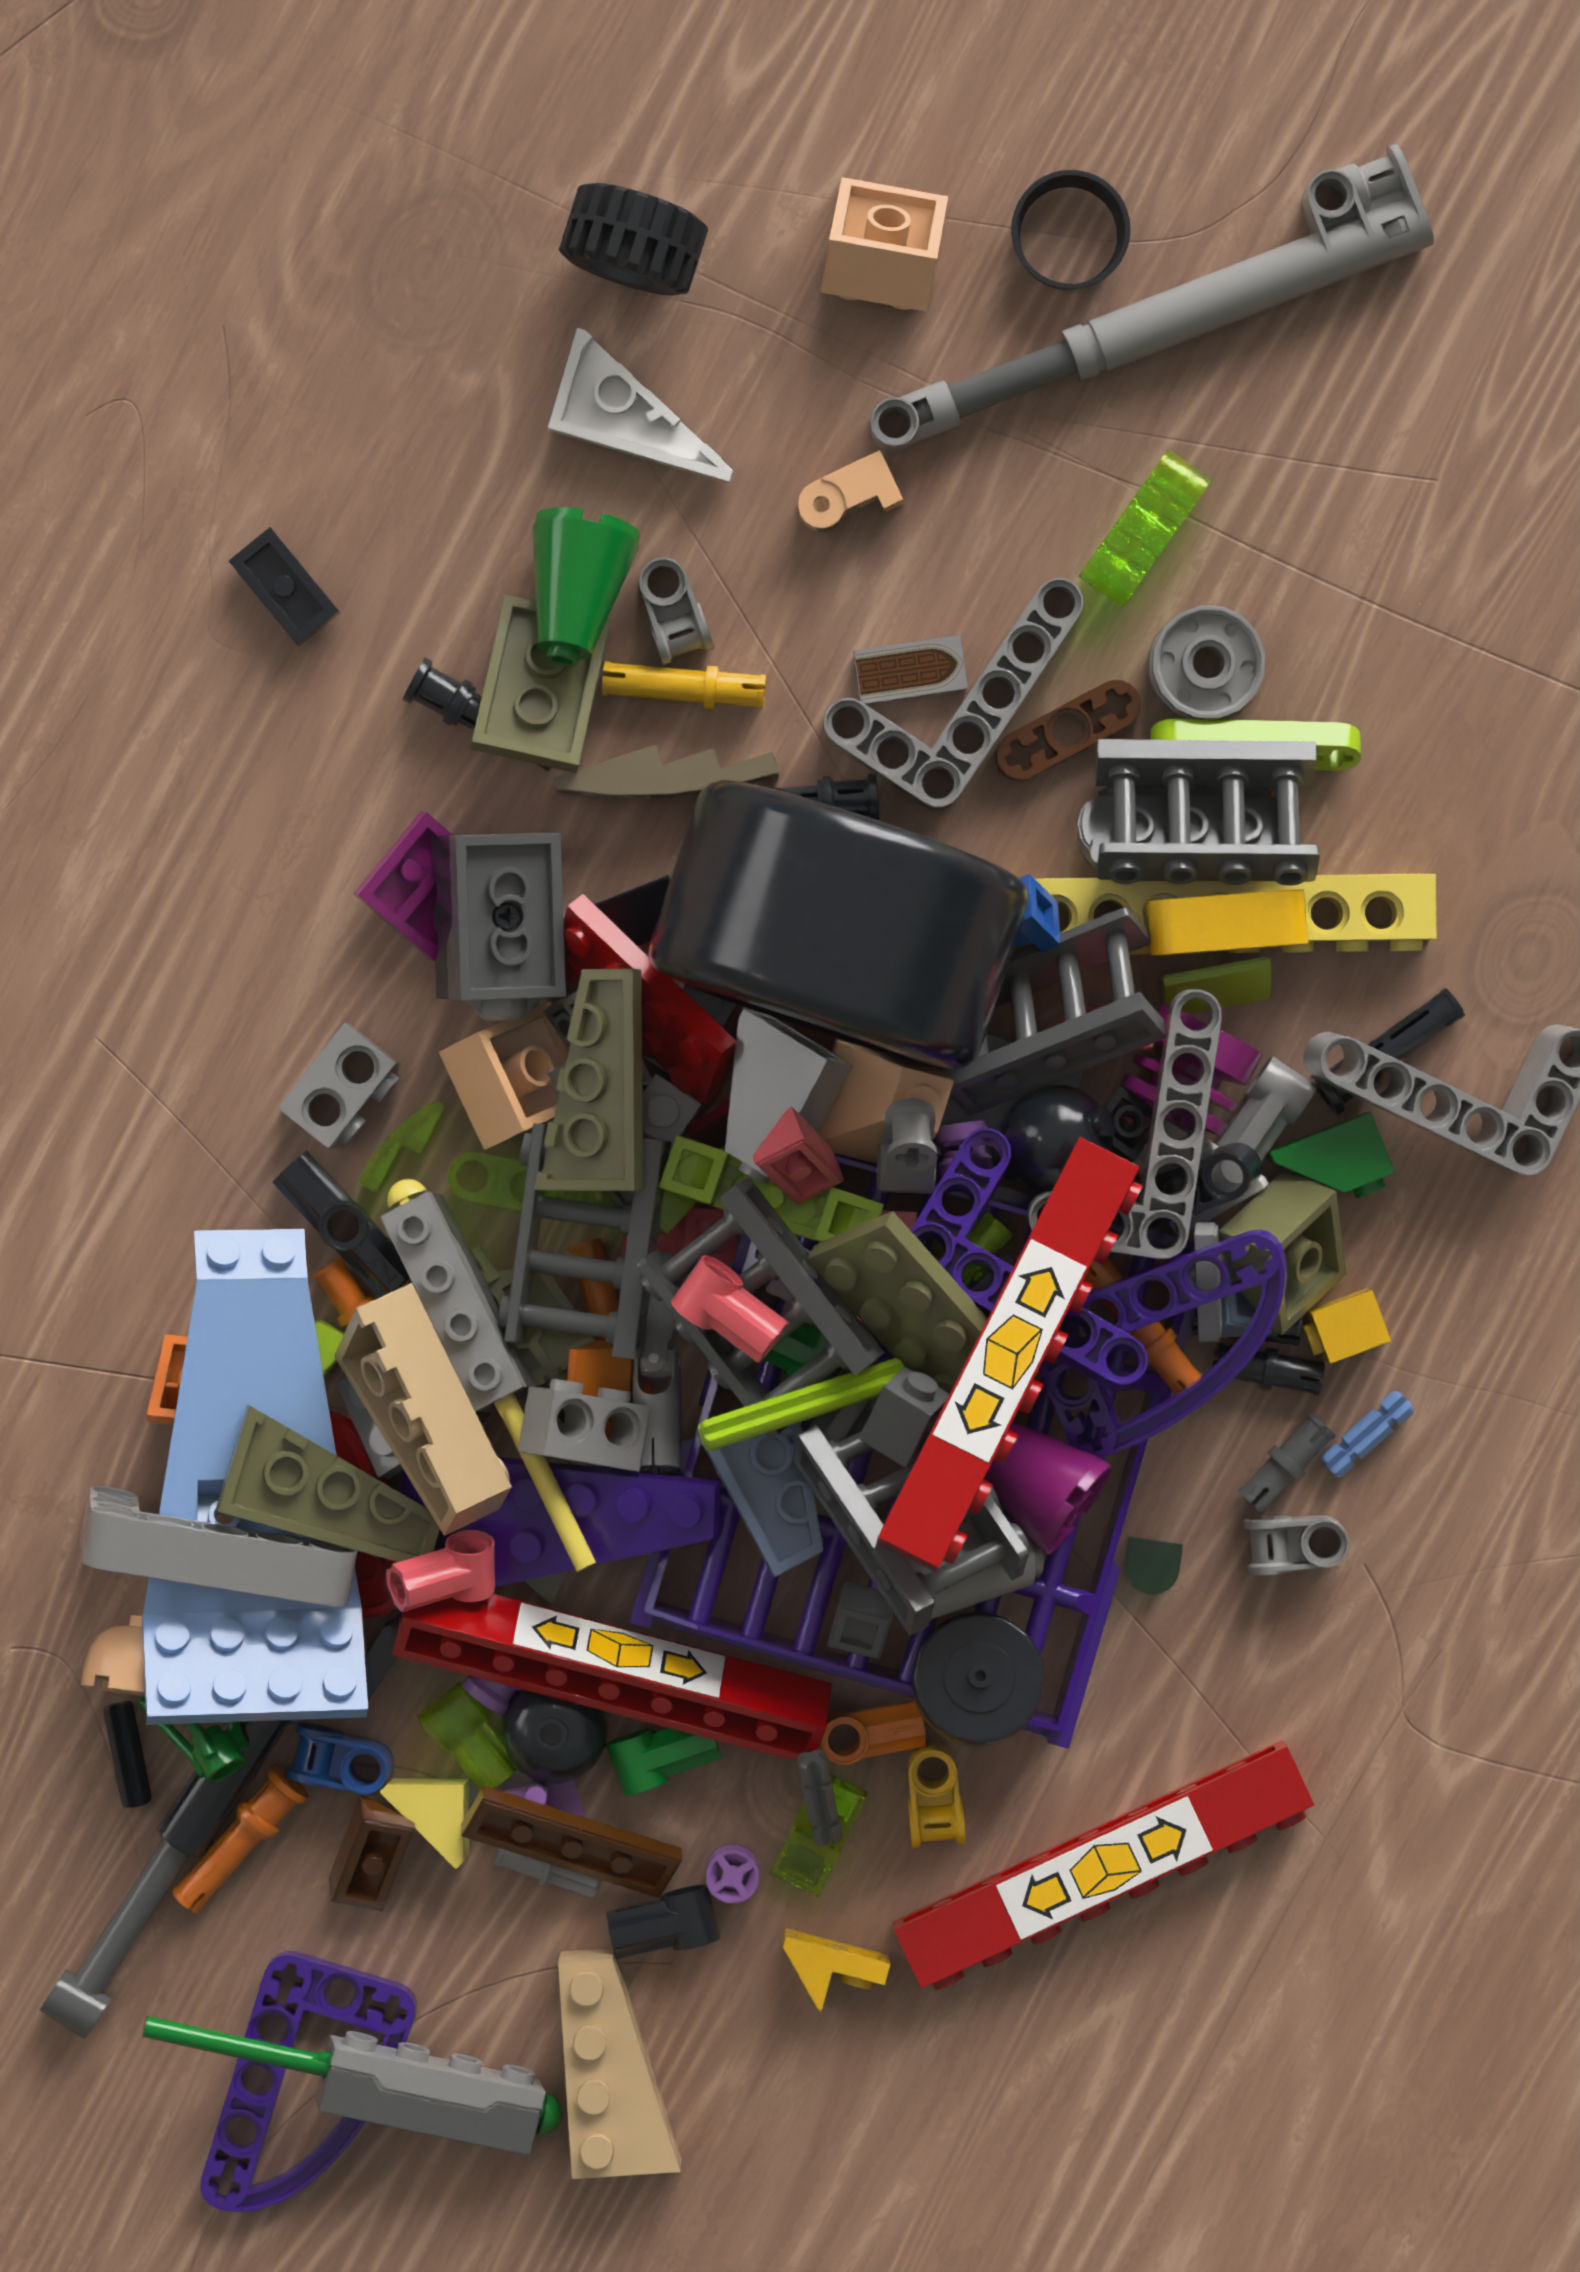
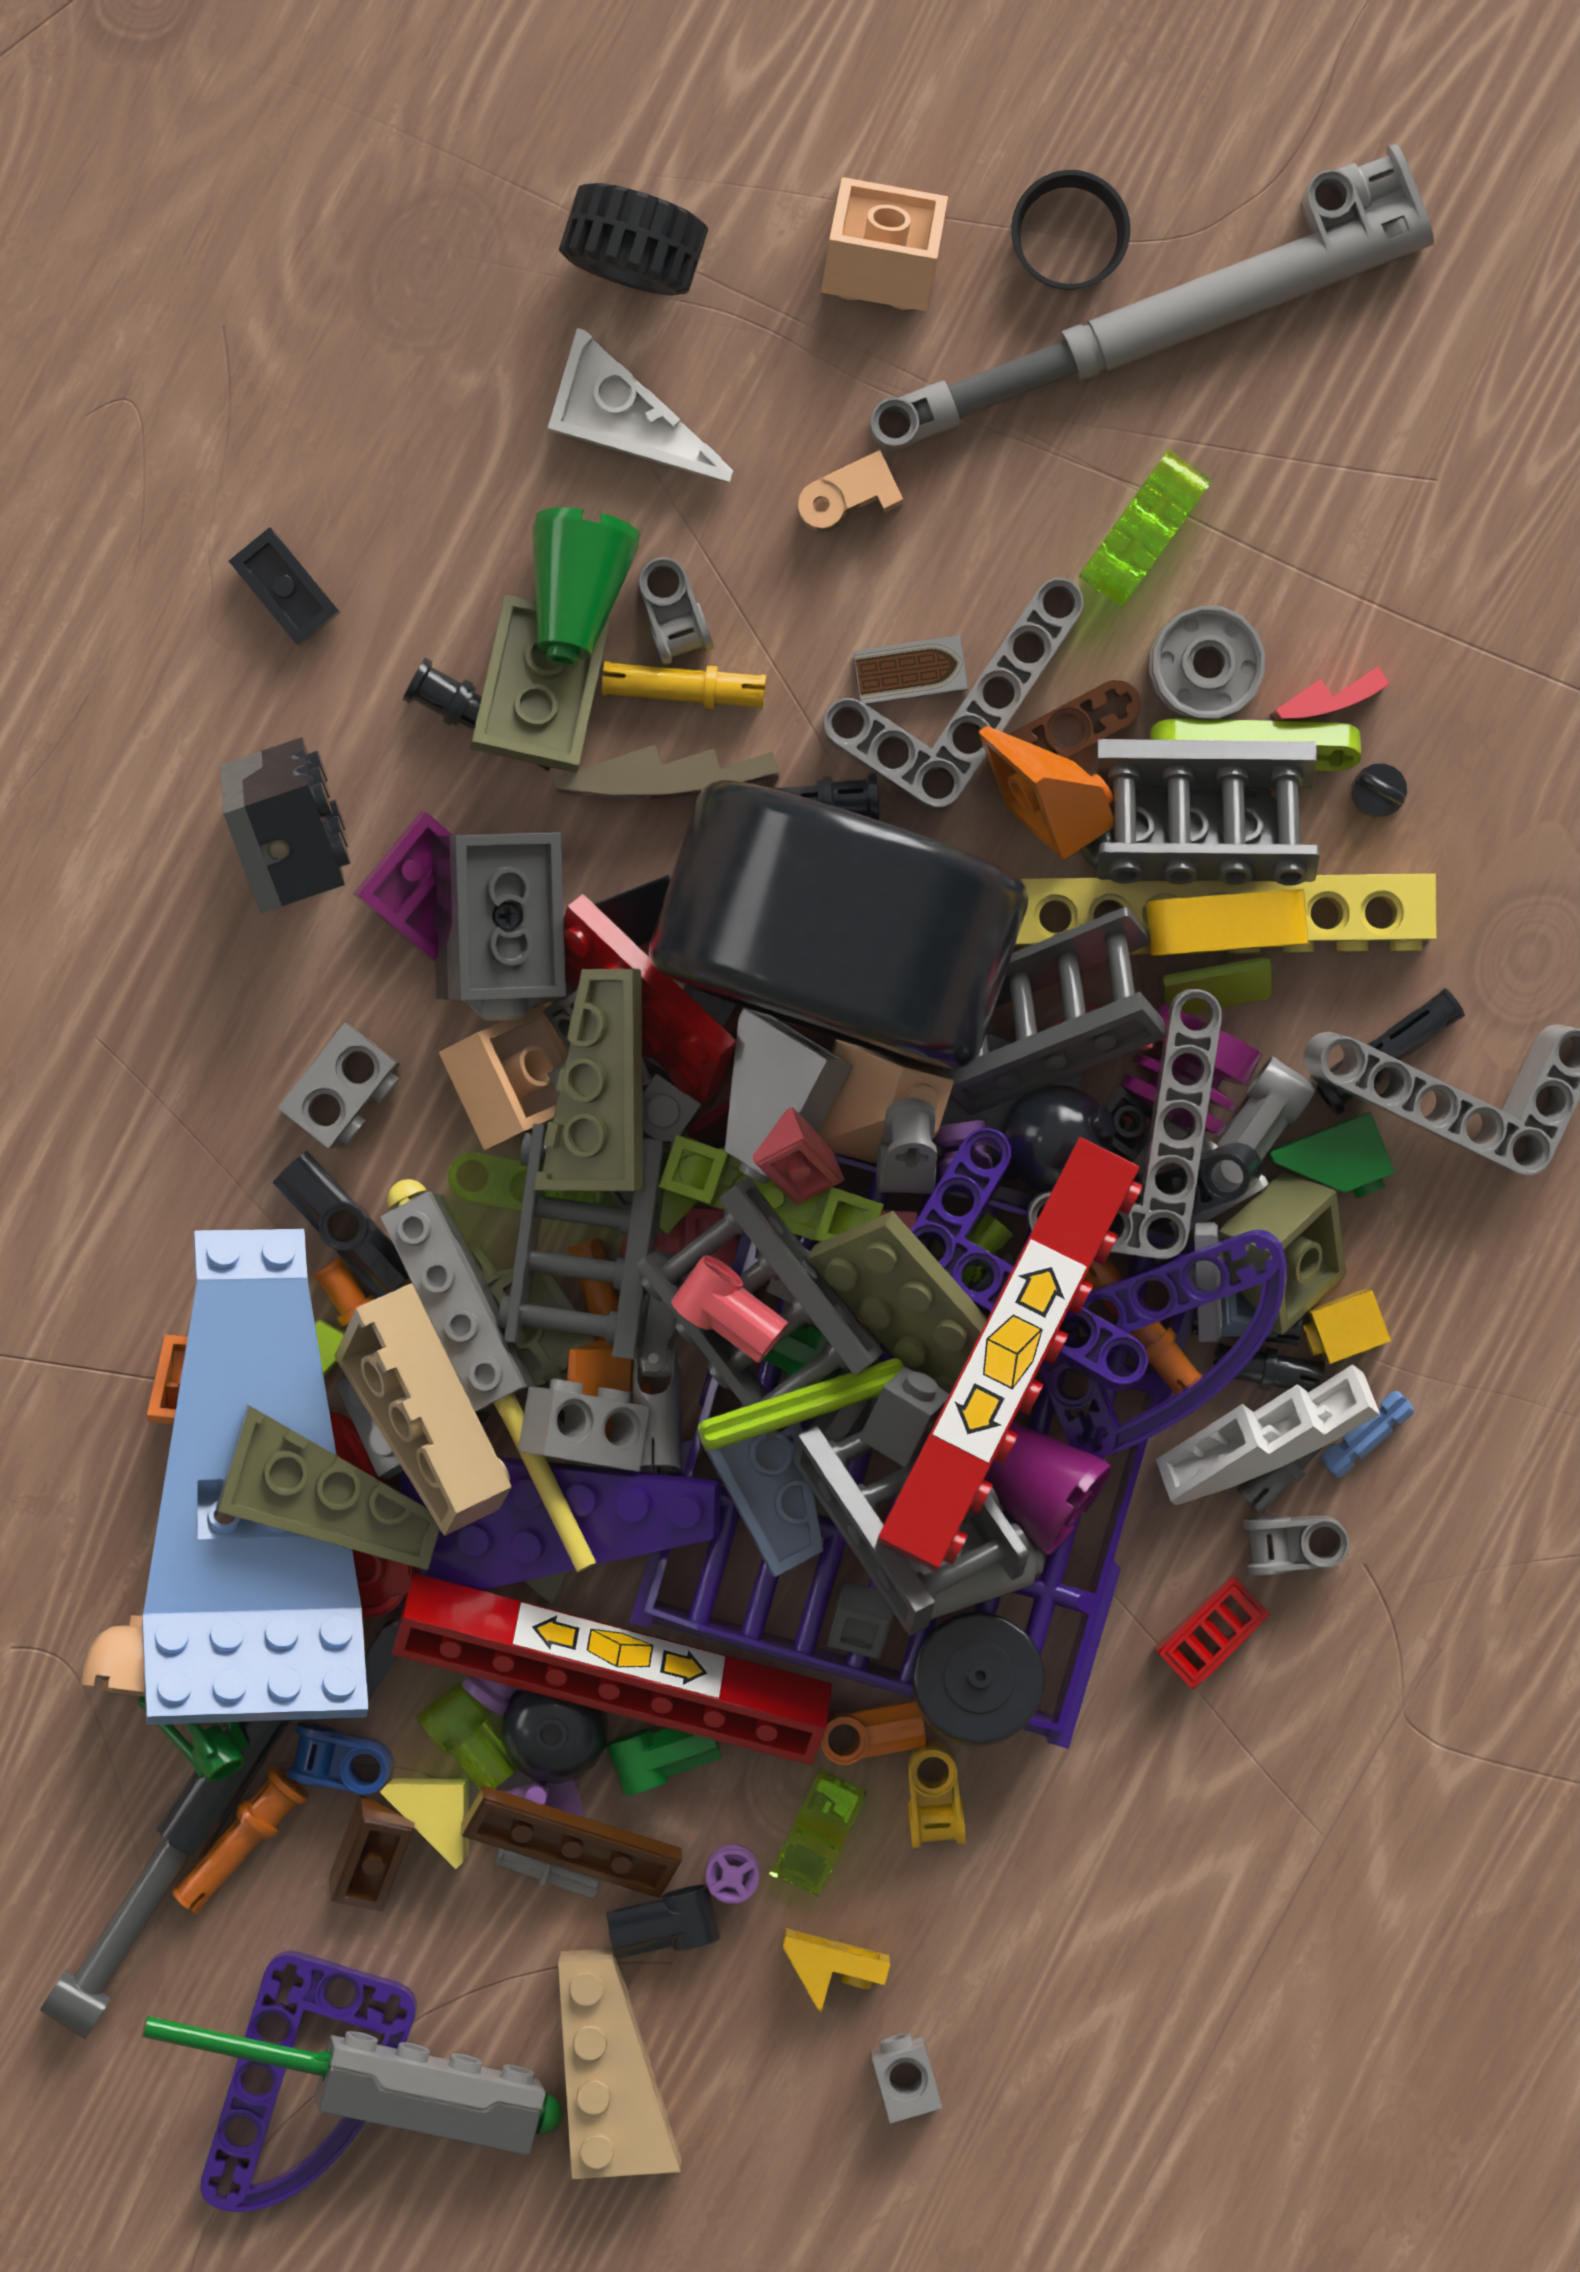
light grey beam [80,1486,358,1607] -> none
black axle [103,1701,152,1808] -> none
clear neon green slope [357,1101,448,1192] -> none
coral piece [386,1530,495,1613] -> none
dark grey axle [797,1749,843,1847] -> none
red brick [893,1740,1315,1990] -> none
blue tile [1015,874,1061,952] -> none
clear green tile [1124,1536,1183,1595] -> none
none -> black piece [220,737,351,913]
none -> light grey brick [871,2033,942,2124]
none -> orange slope [978,726,1114,860]
none -> red slope [1154,1575,1270,1690]
none -> white slope [1156,1364,1380,1506]
none -> coral slope [1271,667,1390,721]
none -> black tile [1352,763,1407,818]

